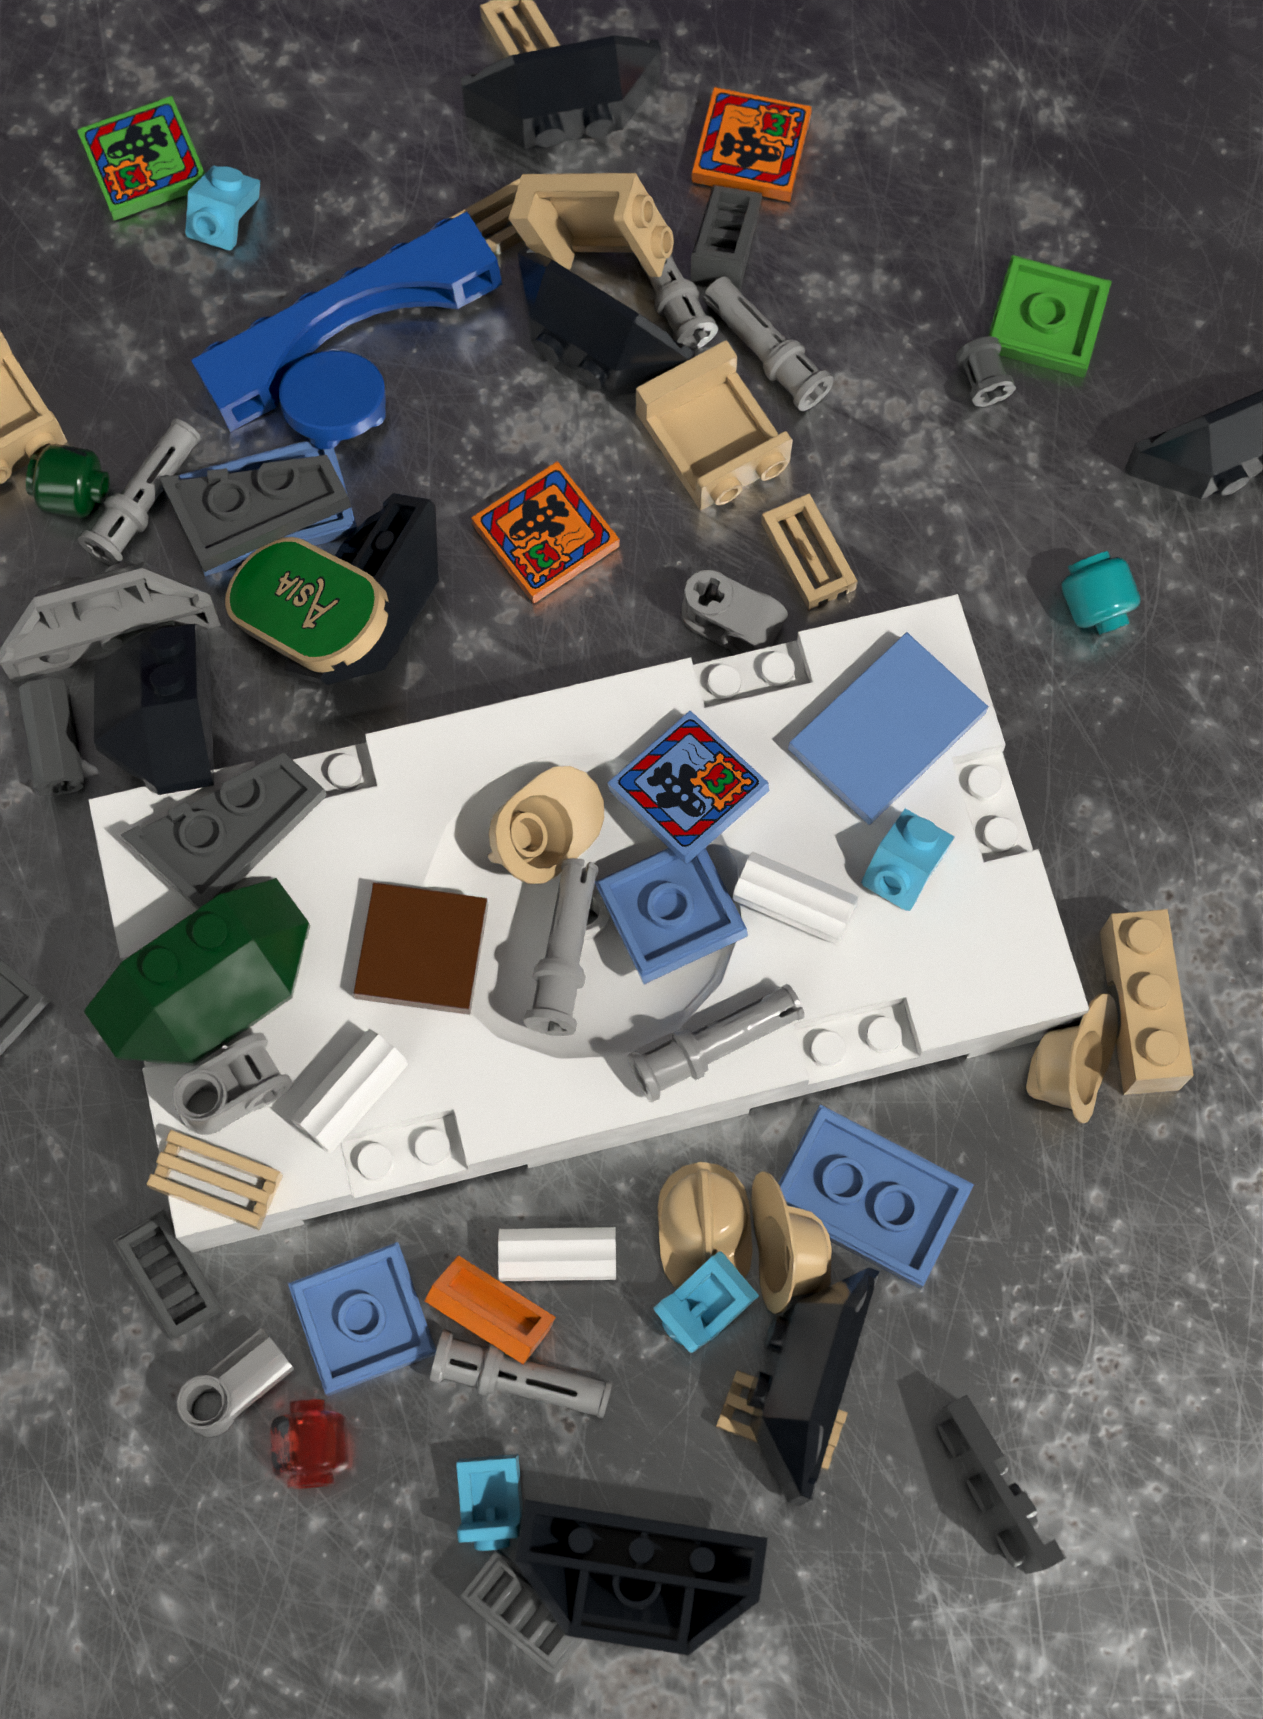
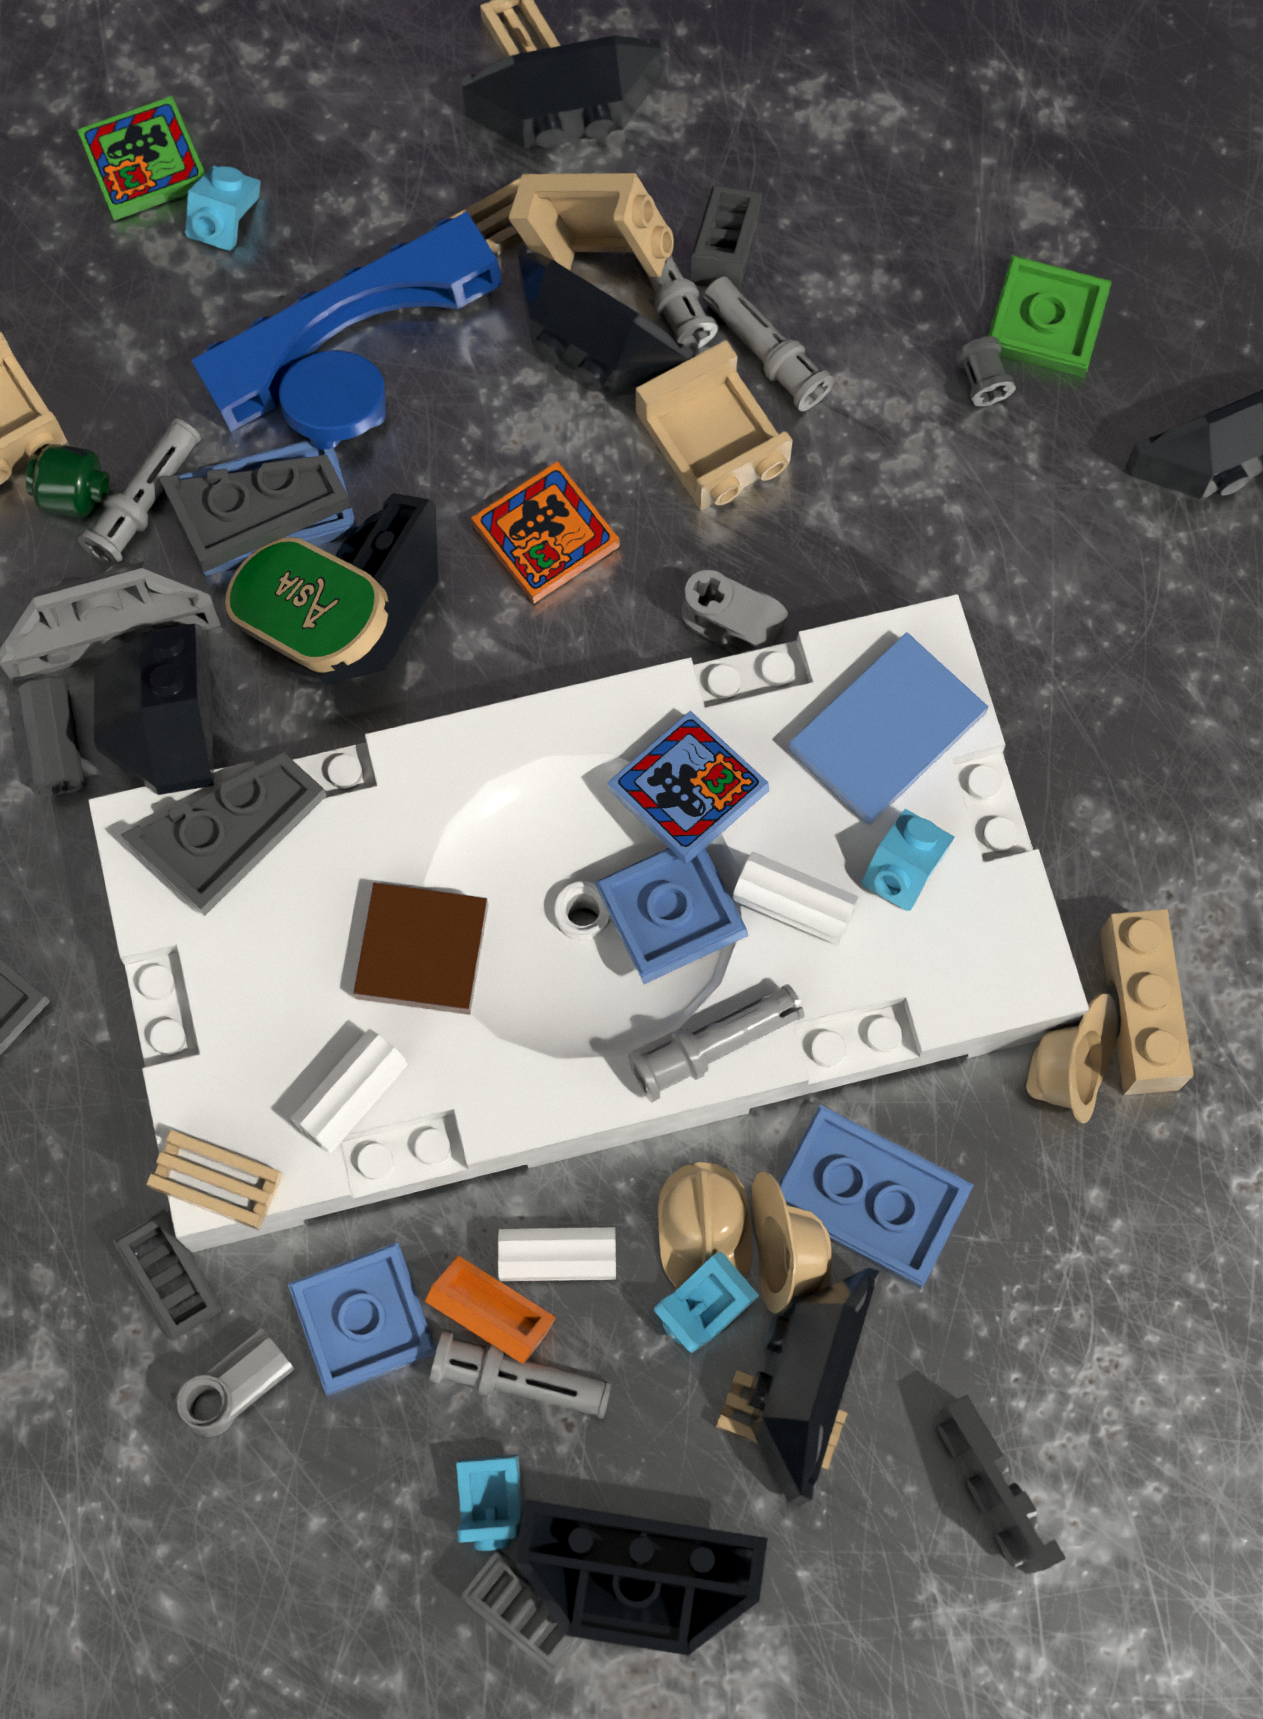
dark green wedge [84,878,310,1066] -> none
light grey piece [172,1033,293,1135] -> none
clear red head [270,1399,349,1489] -> none
tan piece [487,766,604,884] -> none
light grey pin [523,858,599,1036] -> none
tile [692,87,812,202] -> none
tan tile [761,493,858,611] -> none
teal head [1061,551,1141,635] -> none

